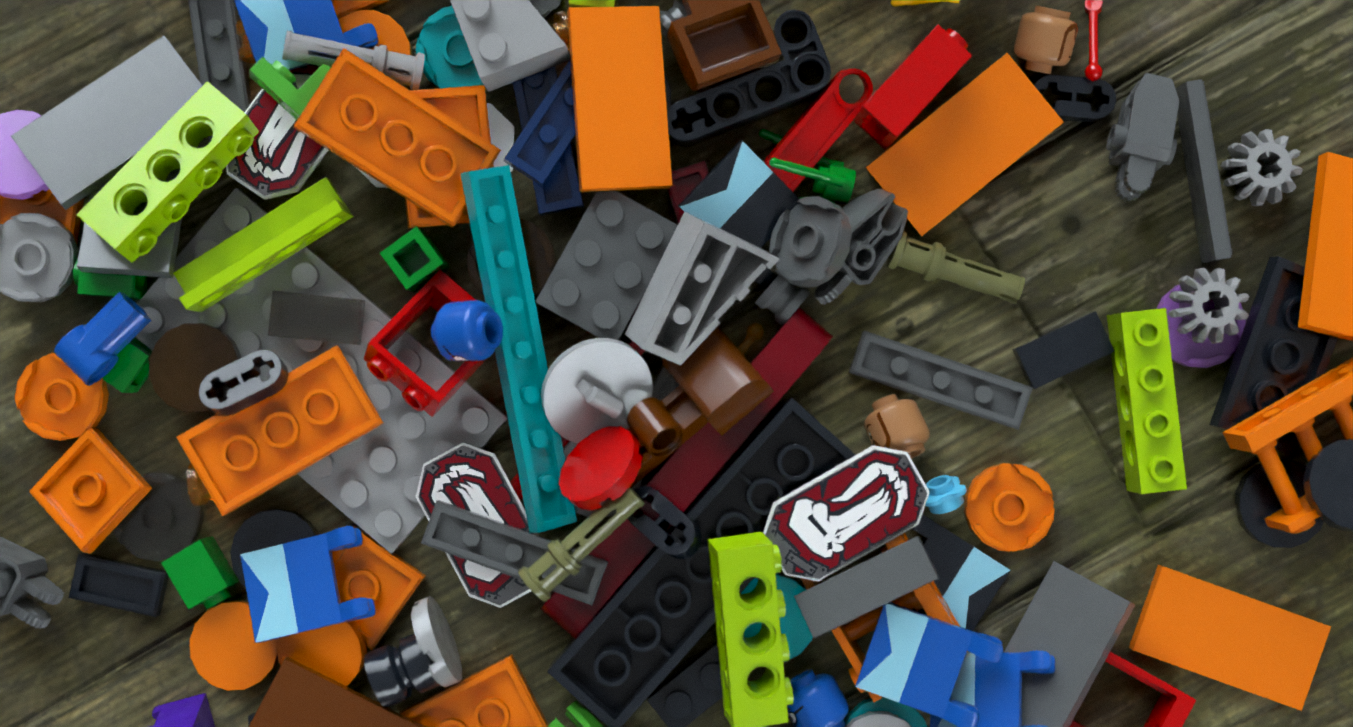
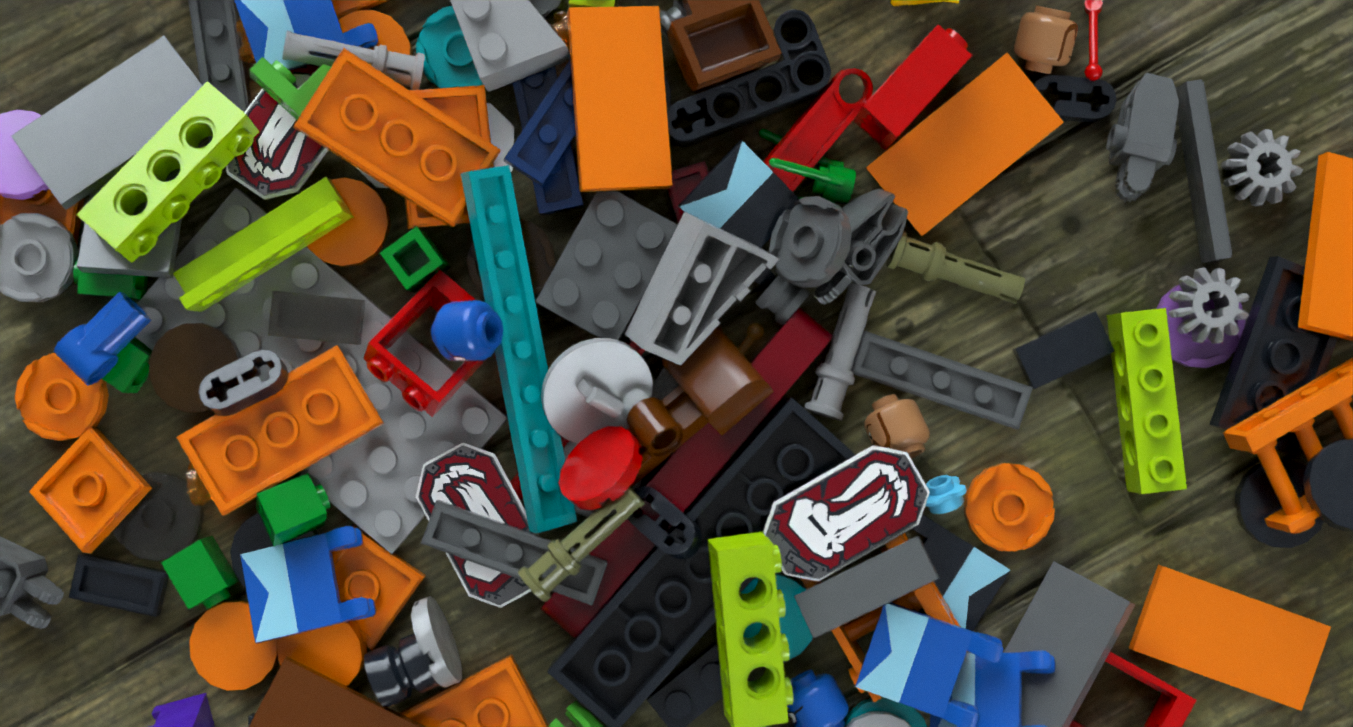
none -> green brick [256,473,330,547]
none -> orange tile [307,177,391,267]
none -> light grey pin [804,283,876,421]

